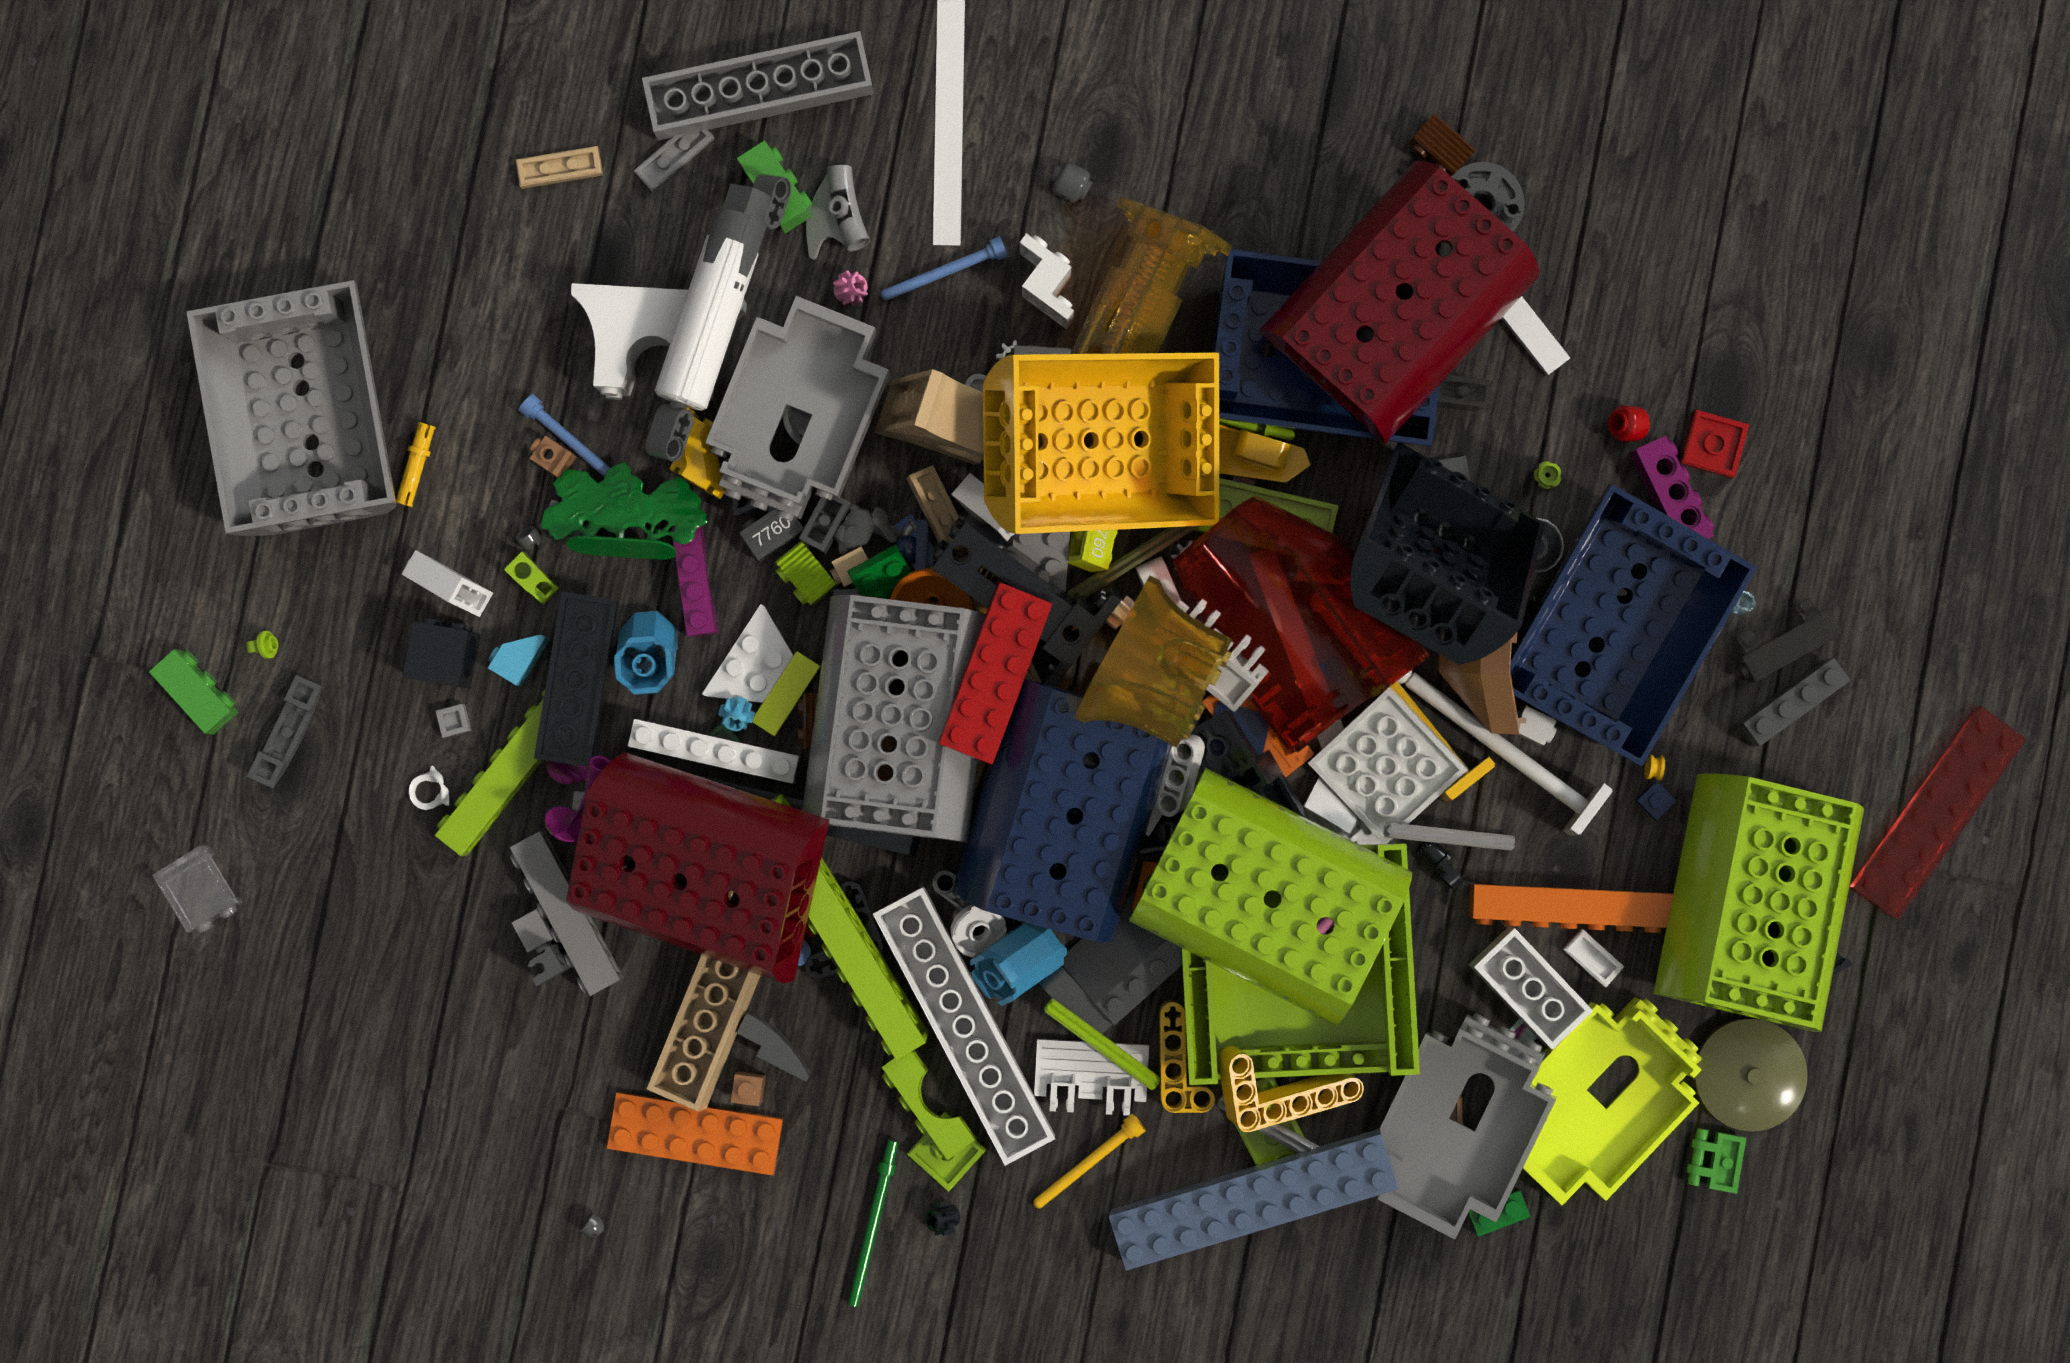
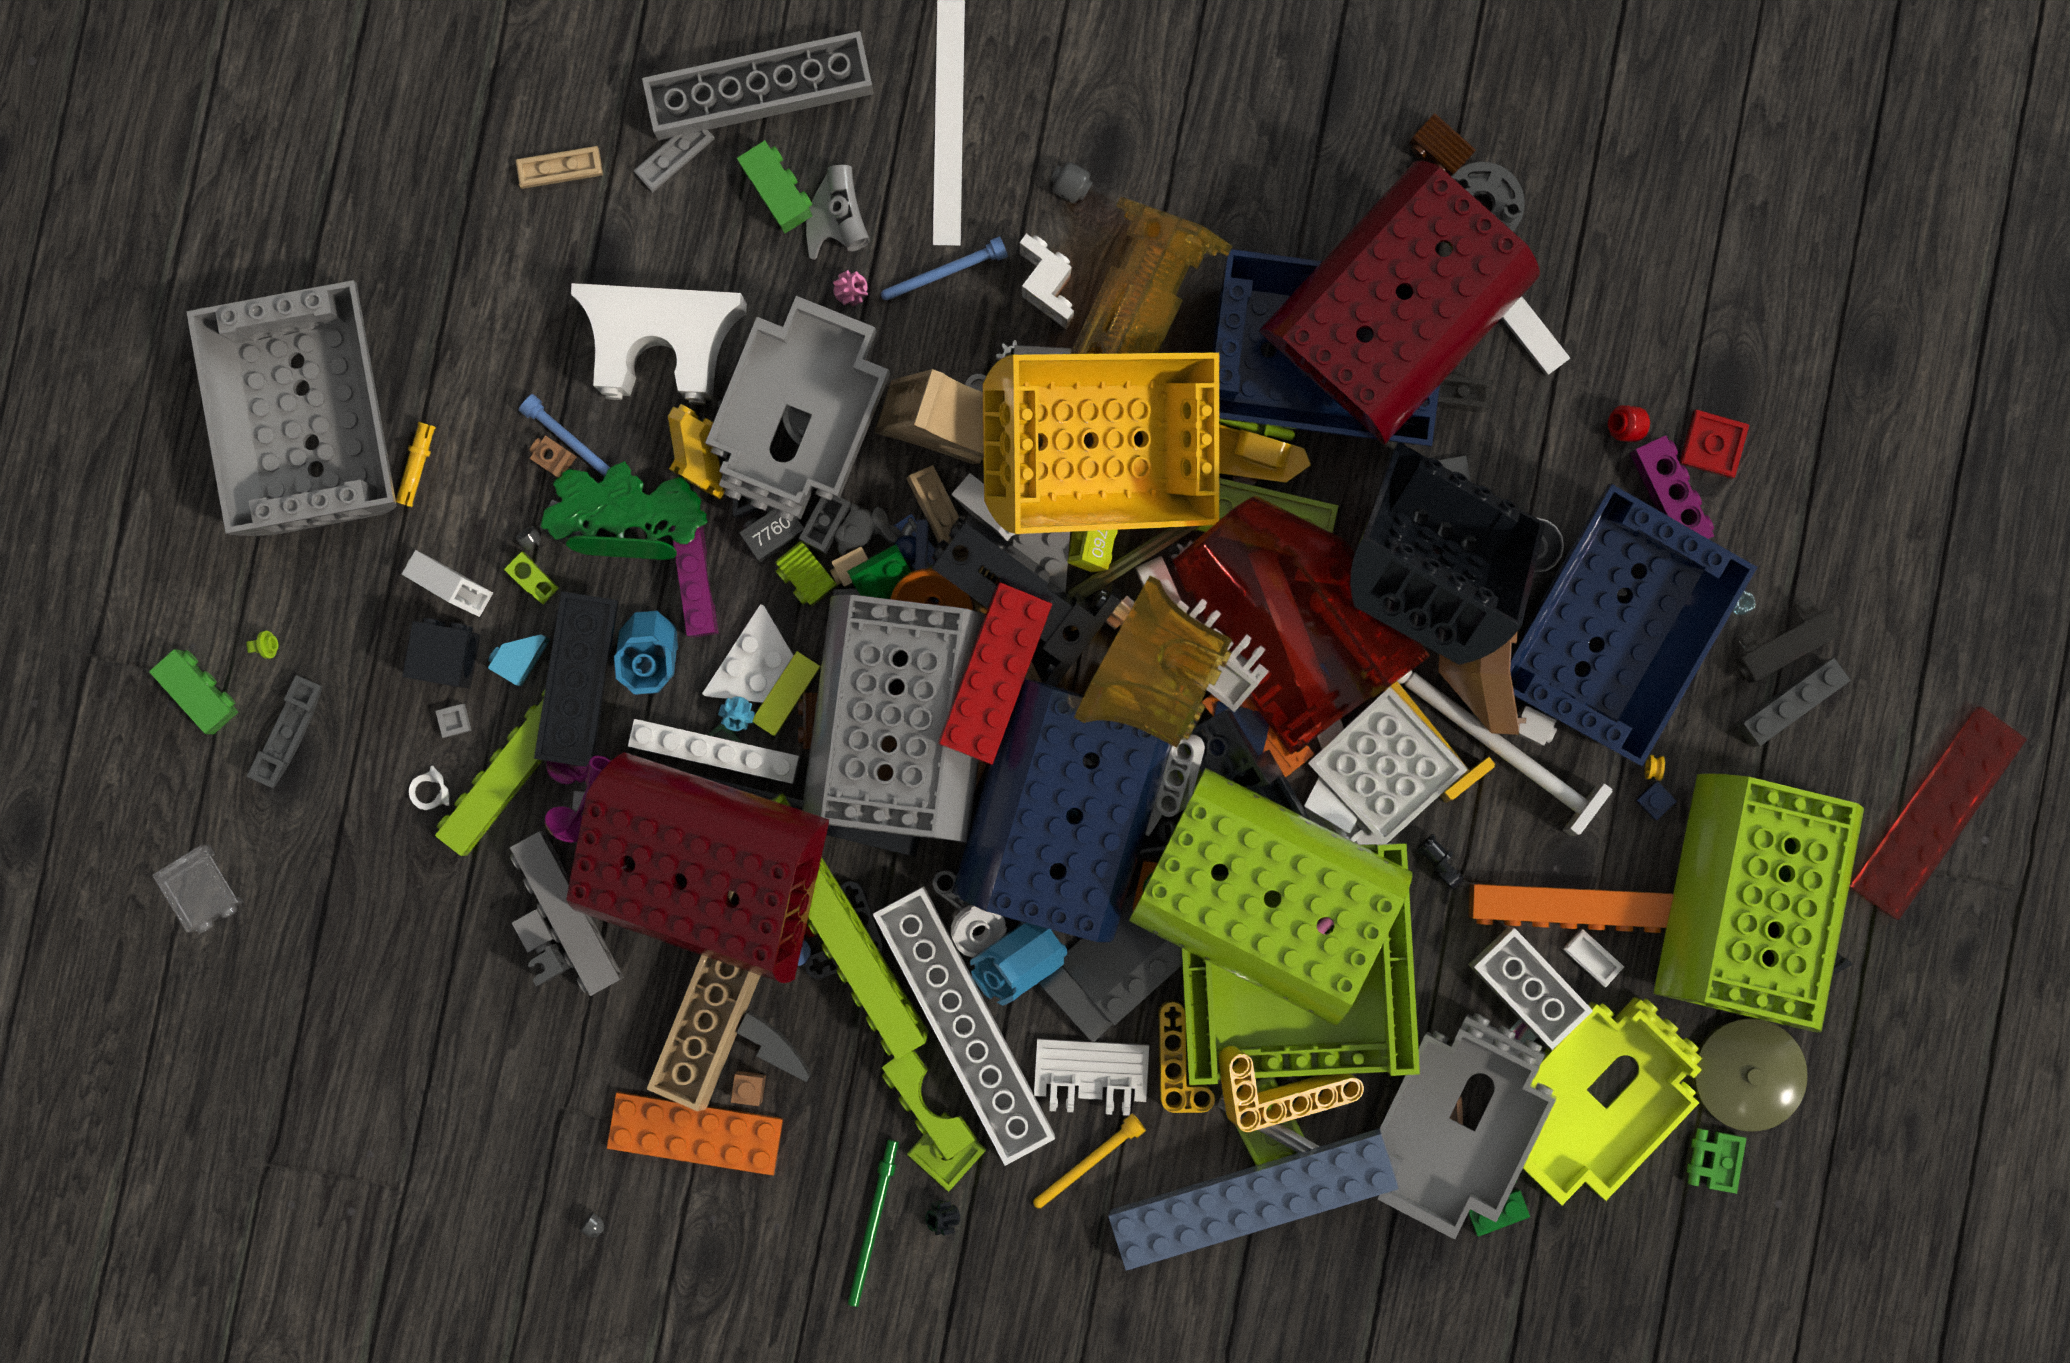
piece [646,174,791,462] -> none
lime axle [1044,999,1161,1090] -> none
light grey axle [1384,823,1515,850] -> none
lime plate [1534,461,1561,489] -> none

